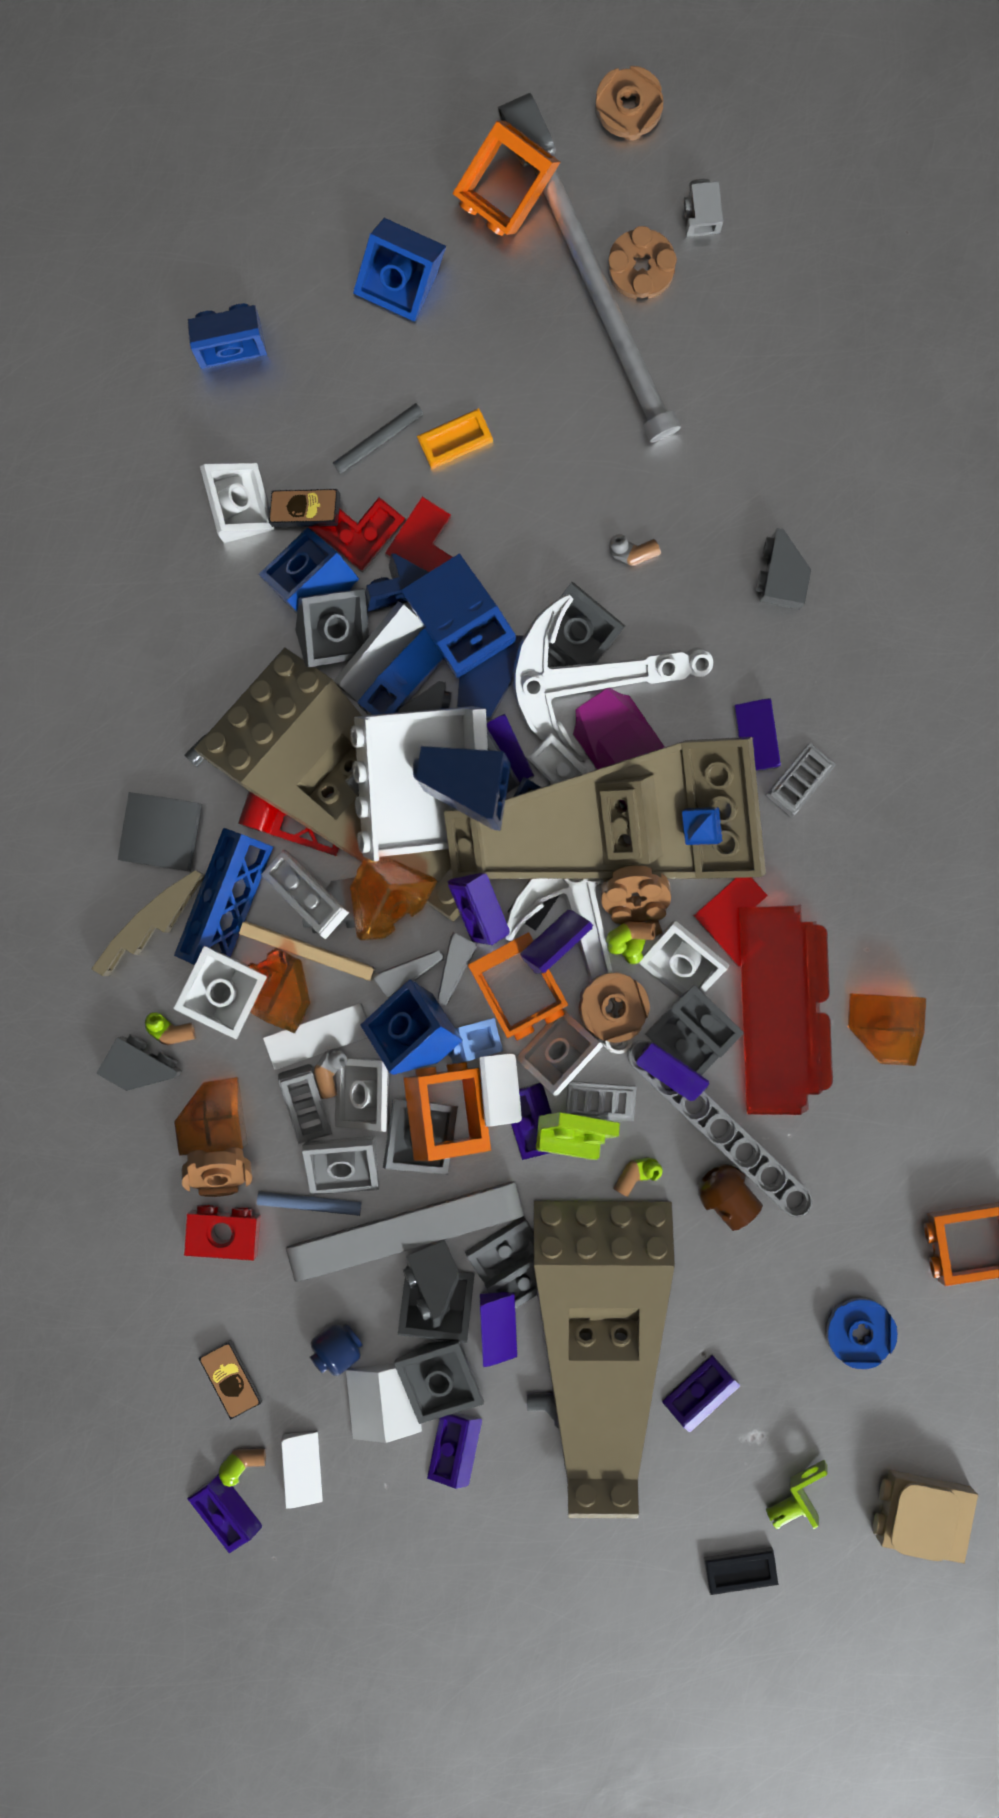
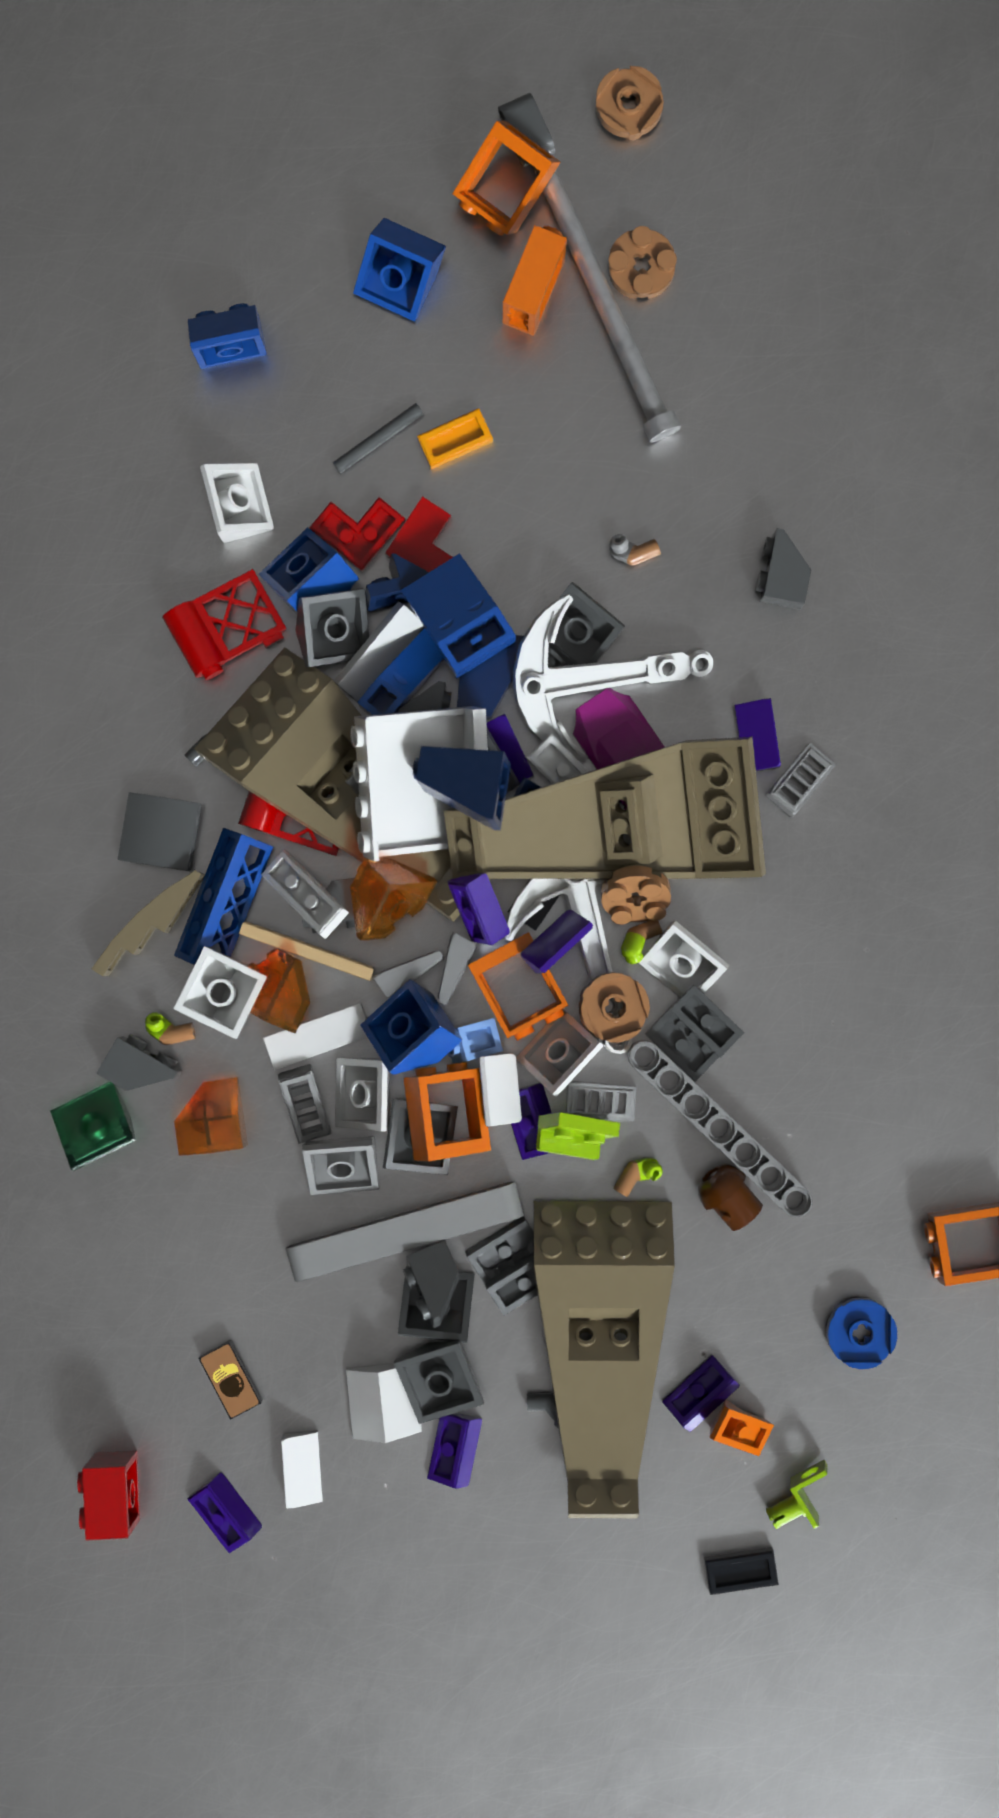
medium nougat plate [181,1147,252,1197] -> none
red brick [184,1205,261,1261] -> none
arm [218,1449,266,1487] -> none
sand blue bar [257,1191,362,1216] -> none
tile [269,489,341,527] -> none
dark blue head [309,1323,363,1376] -> none
arm [314,1048,347,1099] -> none
dark purple slope [480,1292,517,1367] -> none
arm [605,921,656,954] -> none
dark purple slope [636,1042,710,1101] -> none
blue tile [682,807,722,845] -> none
light grey brick [684,179,724,237] -> none
red tile [693,877,768,967] -> none
clear red slope [739,904,833,1115] -> none
clear orange slope [848,993,926,1066] -> none
tan brick [873,1469,978,1564] -> none
none -> clear green slope [50,1082,136,1171]
none -> red brick [77,1450,140,1540]
none -> red piece [162,569,286,680]
none -> orange window [503,225,567,336]
none -> orange slope [709,1399,774,1456]

